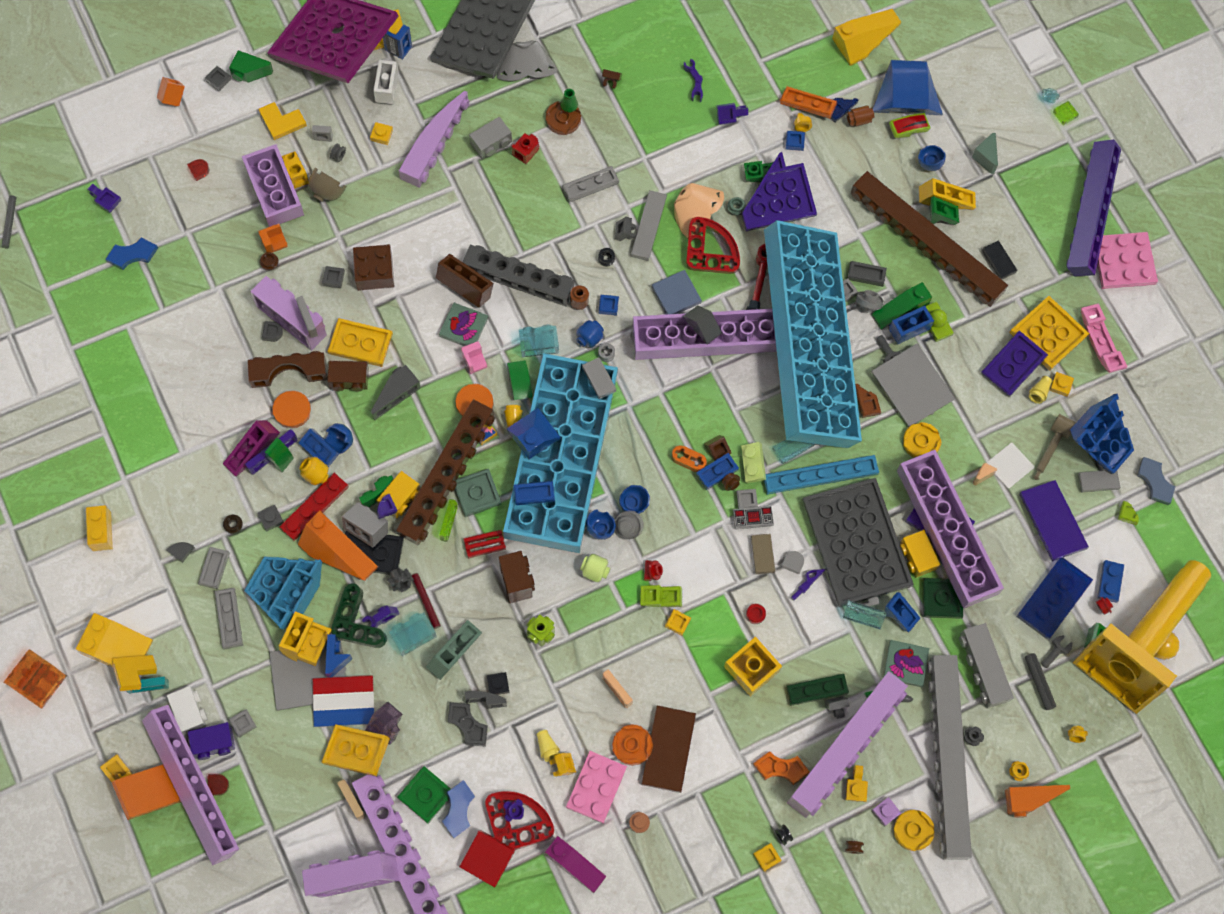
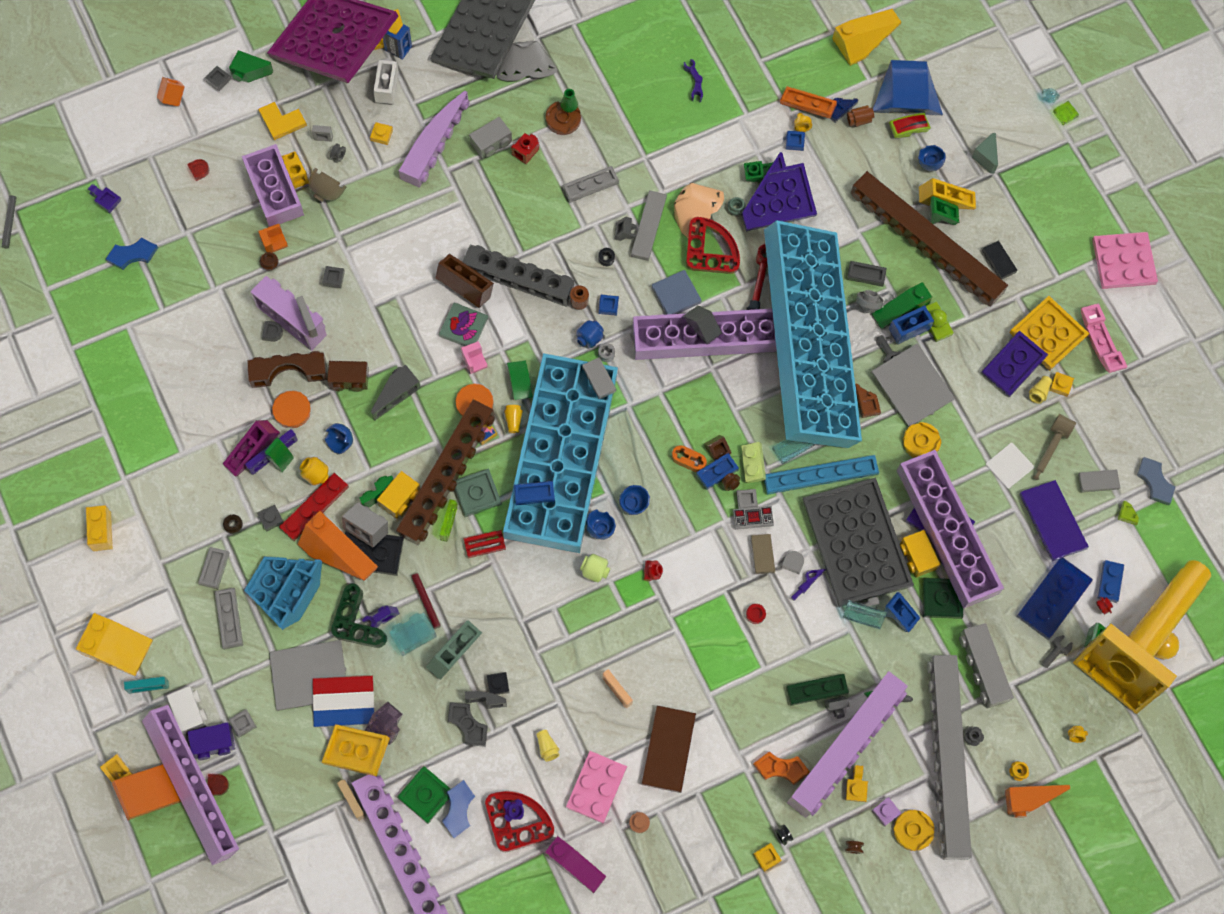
clear orange slope [4,649,67,709] -> none
yellow tile [112,655,157,691] -> none
dark grey tile [166,542,195,563] -> none
yellow brick [279,611,332,666] -> none
blue plate [298,428,340,467] -> none
lavender brick [302,850,399,898] -> none
blue slope [325,634,352,678] -> none
yellow tile [327,318,393,367] -> none
reddish brown brick [353,244,395,291] -> none
dark purple tile [377,494,398,519] -> none
dark grey gear [387,567,414,593] -> none
red tile [459,830,516,888] -> none
reddish brown brick [499,551,535,603] -> none
blue slope [507,408,561,459] -> none
clear light blue brick [519,324,559,358] -> none
lime brick [526,614,555,647] -> none
yellow tile [549,753,576,777] -> none
reddish brown tile [602,69,622,88] -> none
orange tile [612,724,653,766] -> none
light grey plate [615,510,644,540] -> none
lime slope [640,585,682,607] -> none
yellow tile [665,609,691,636] -> none
dark purple plate [716,103,749,125] -> none
yellow brick [724,636,782,697] -> none
light grey tile [843,278,859,302] -> none
tile [883,640,930,687] -> none
light nougat slope [973,463,997,486] -> none
dark grey axle [1025,653,1056,710] -> none
dark purple brick [1067,139,1121,277] -> none
blue wedge [1070,394,1134,474] -> none

